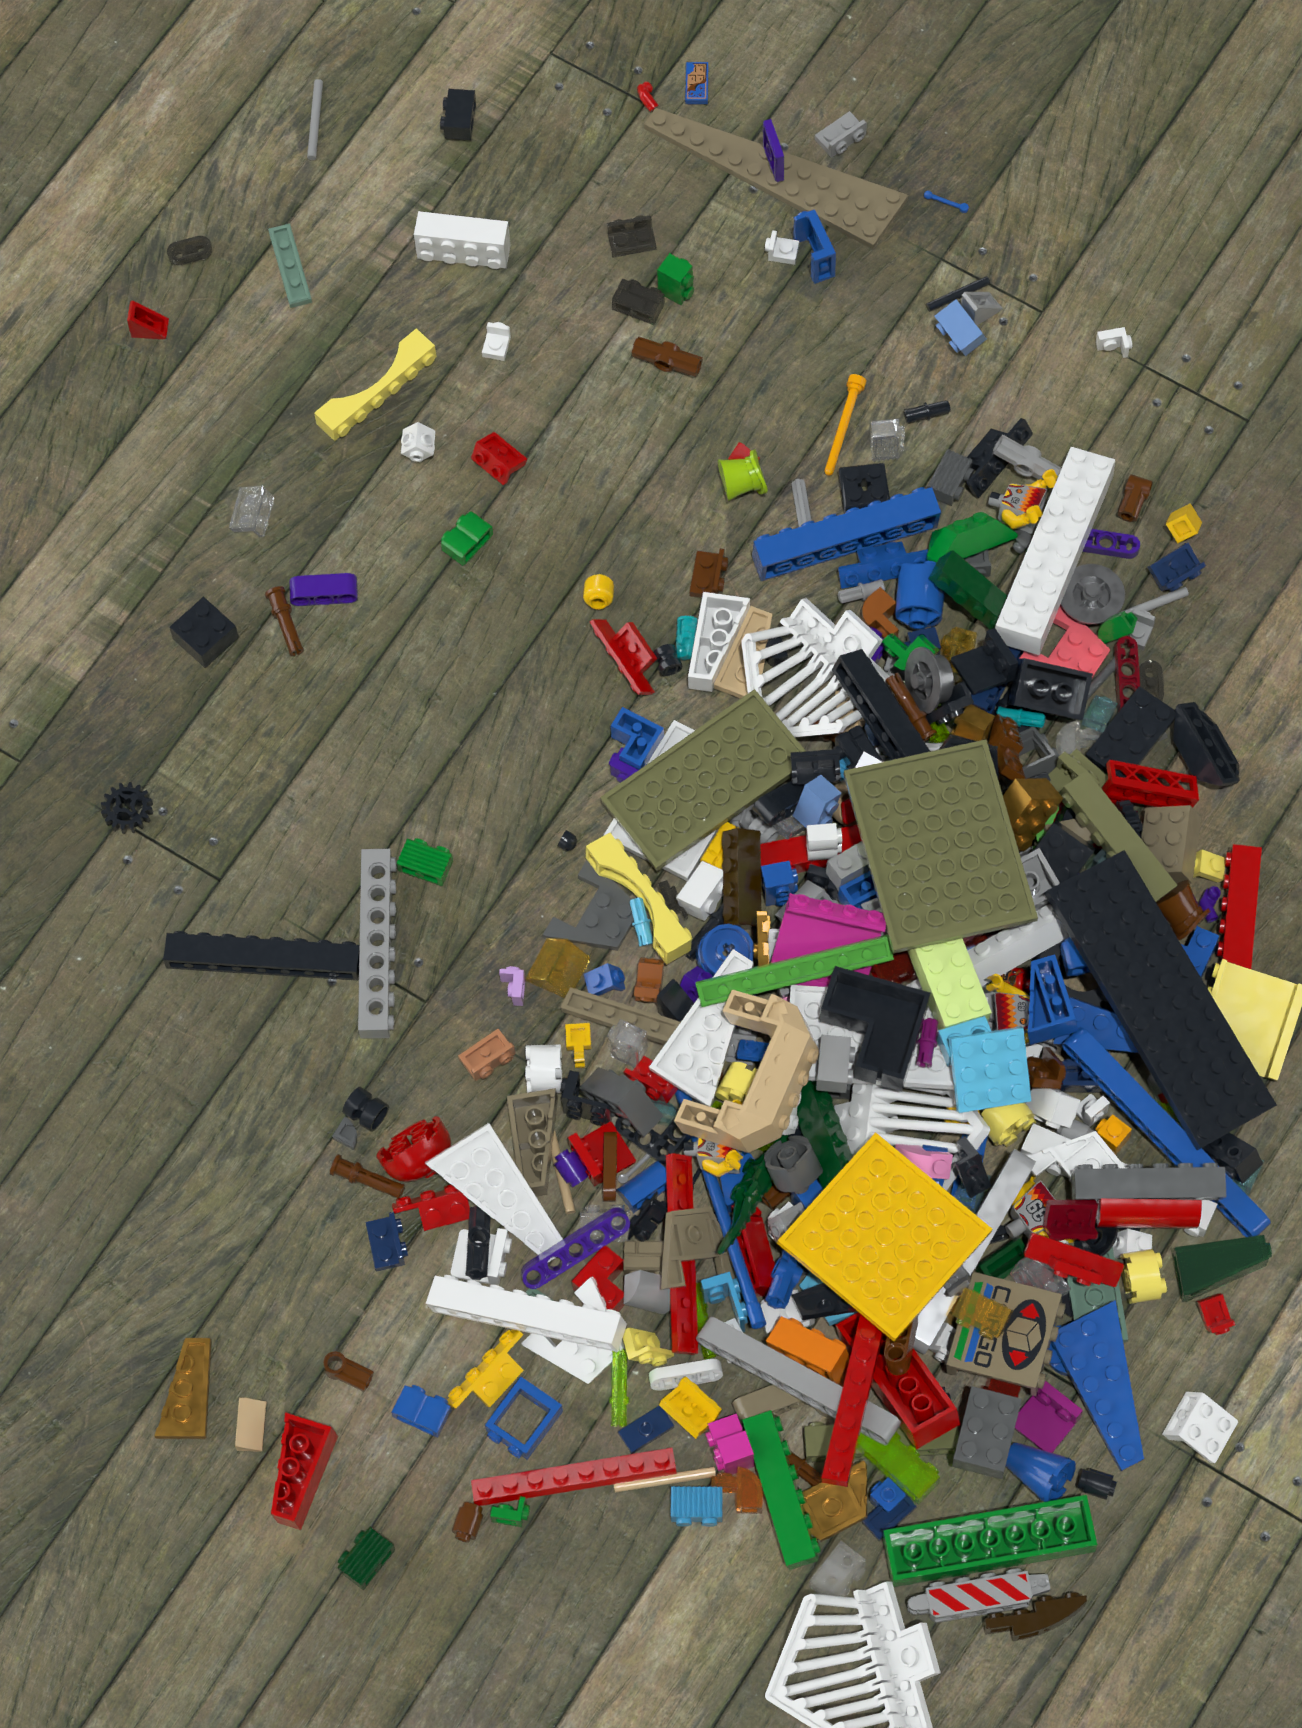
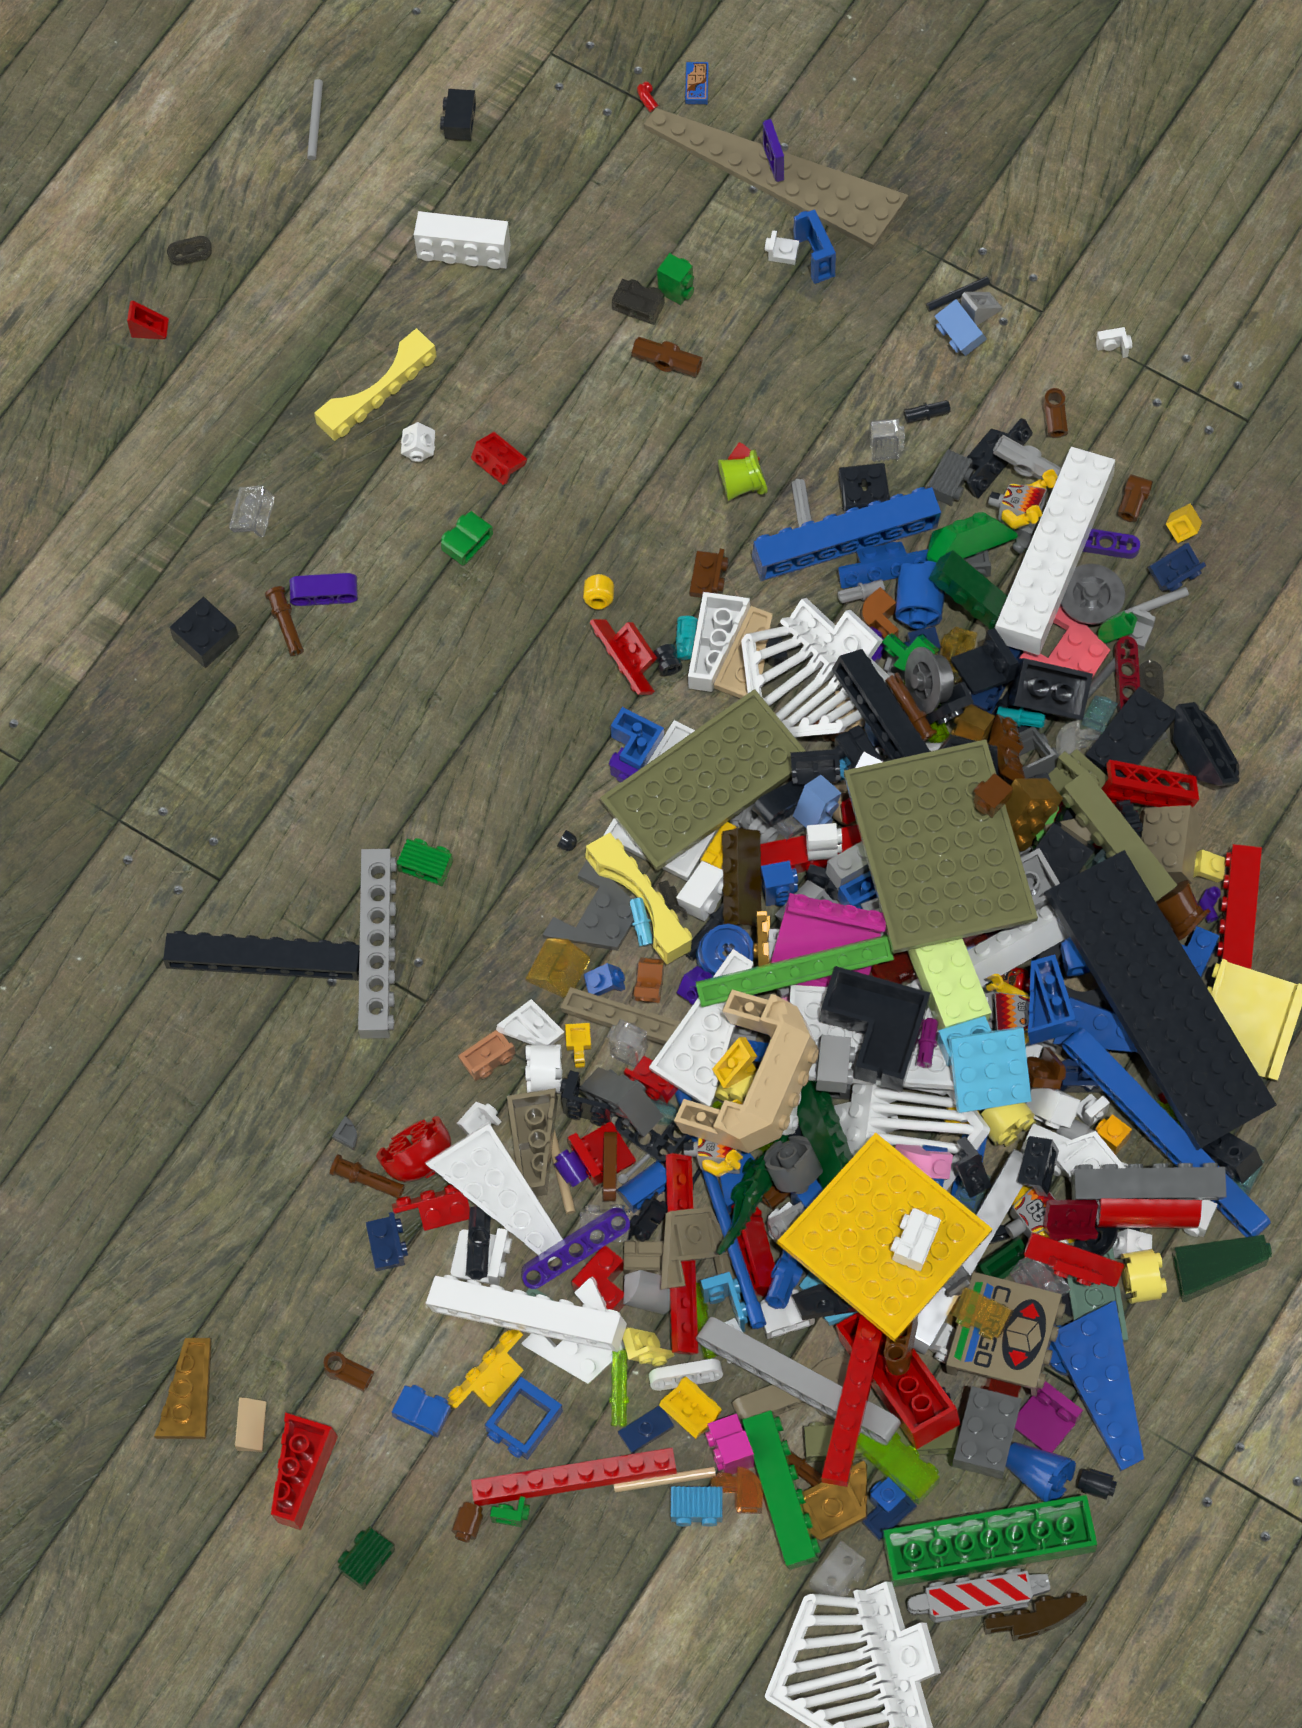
black gear [101,782,153,834] -> none
sand green tile [268,223,312,308] -> none
black wheel [342,1087,389,1132] -> none
white bracket [482,322,511,361] -> none
lavender bracket [499,966,526,1006] -> none
clear smoke bracket [607,215,657,258] -> none
black slope [657,979,694,1022] -> none
orange brick [766,1316,850,1387] -> none
light grey bracket [815,111,867,158] -> none
light orange piece [825,374,867,476] -> none
blue hinge [924,190,969,213] -> none
white bracket [1162,1392,1238,1463] -> none
red bracket [1197,1293,1235,1335] -> none
none -> white bracket [457,1102,501,1136]
none -> white wing [496,999,565,1045]
none -> yellow slope [712,1037,757,1088]
none -> white brick [890,1208,941,1271]
none -> reddish brown brick [973,773,1013,818]
none -> black bracket [1018,1136,1059,1197]
none -> reddish brown piece [1043,388,1068,438]

